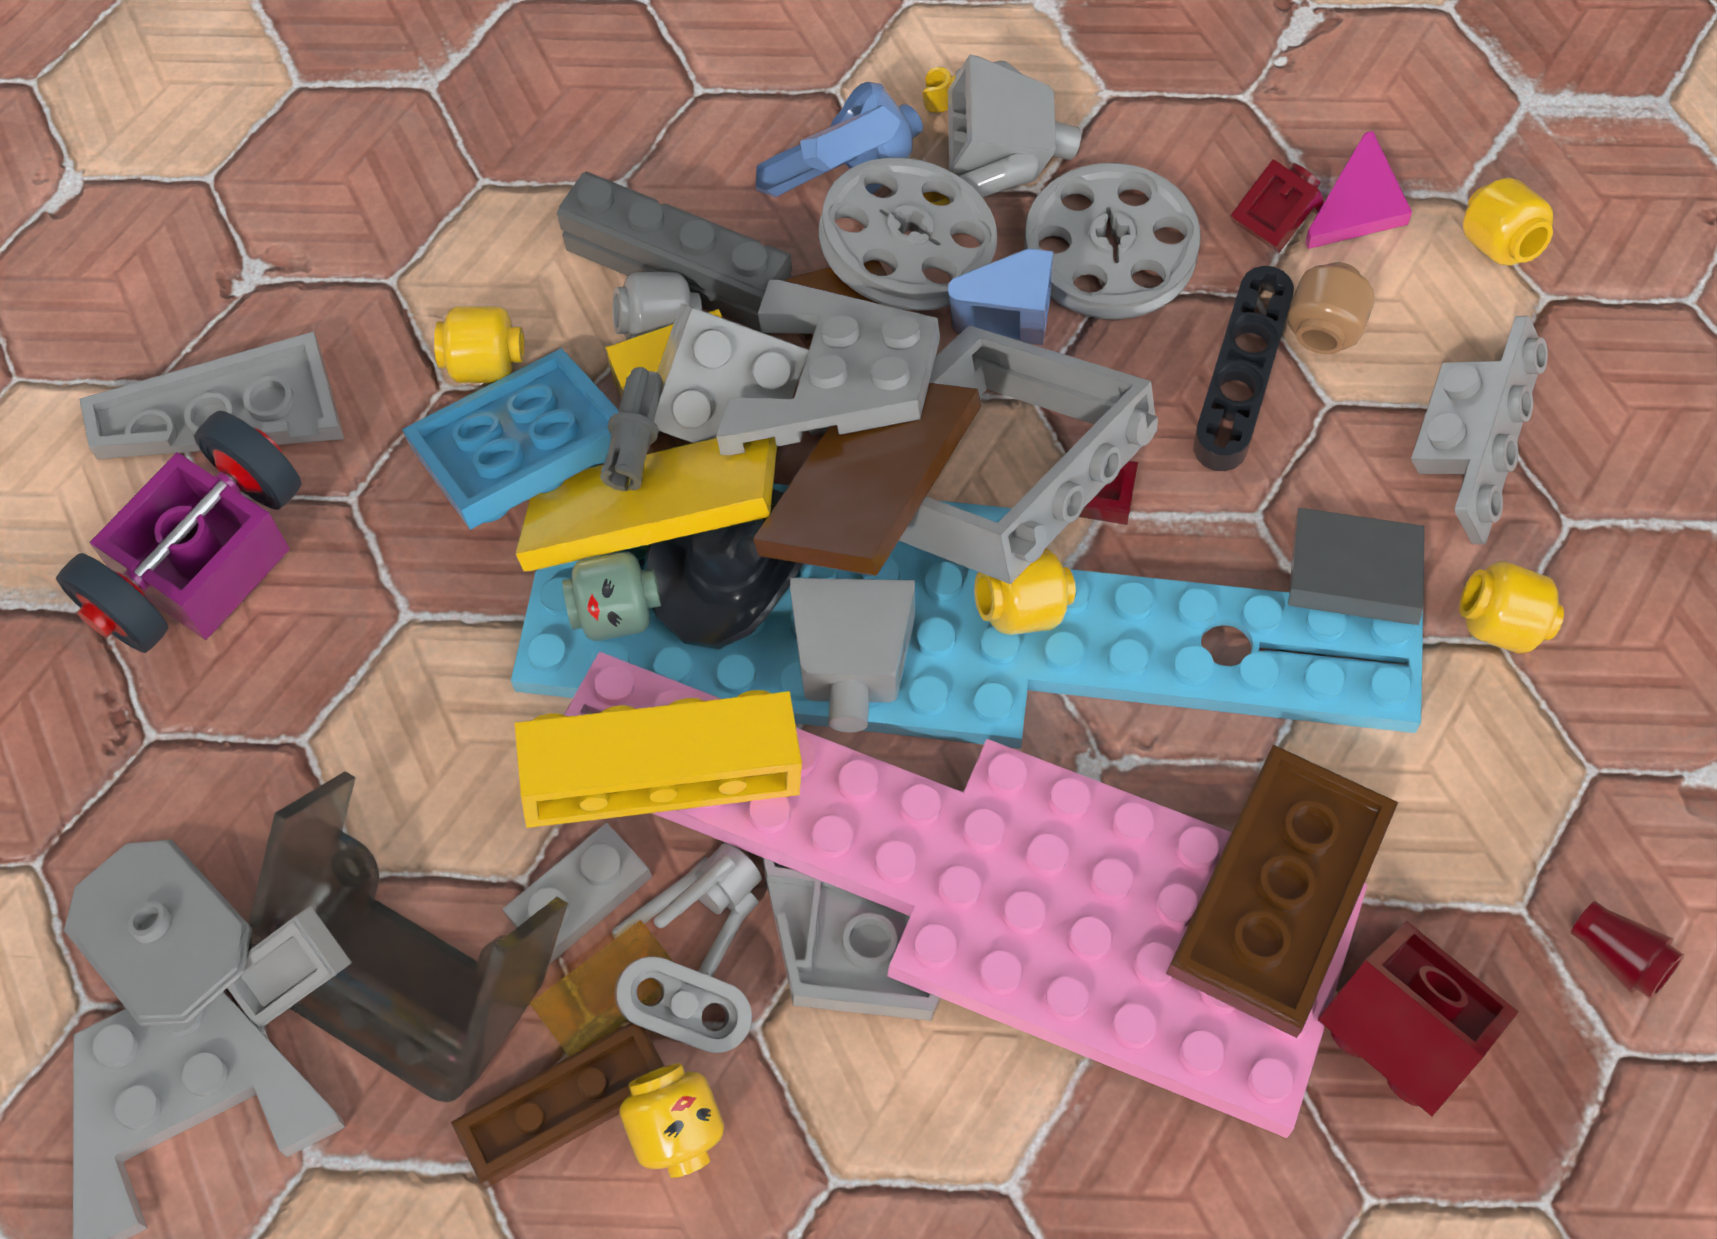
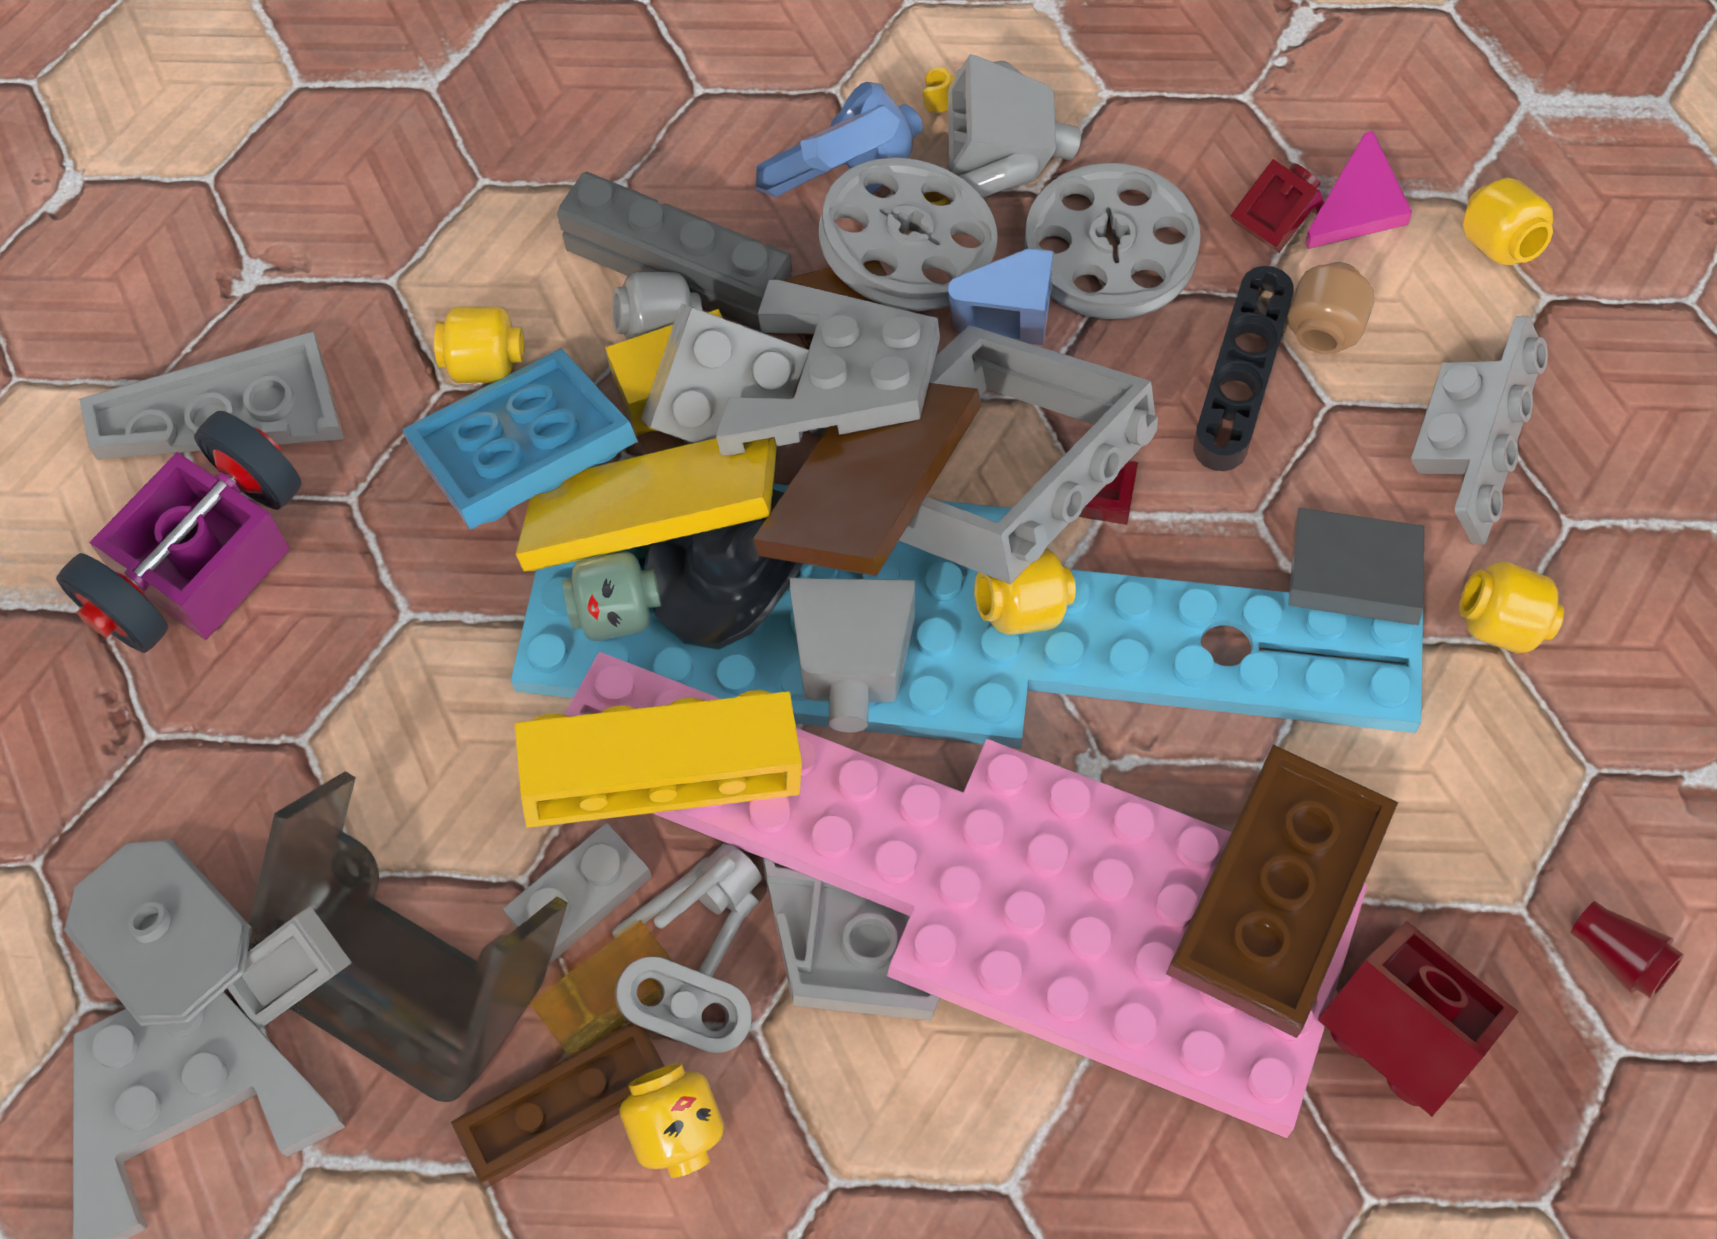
dark grey axle [600,367,663,491] -> none

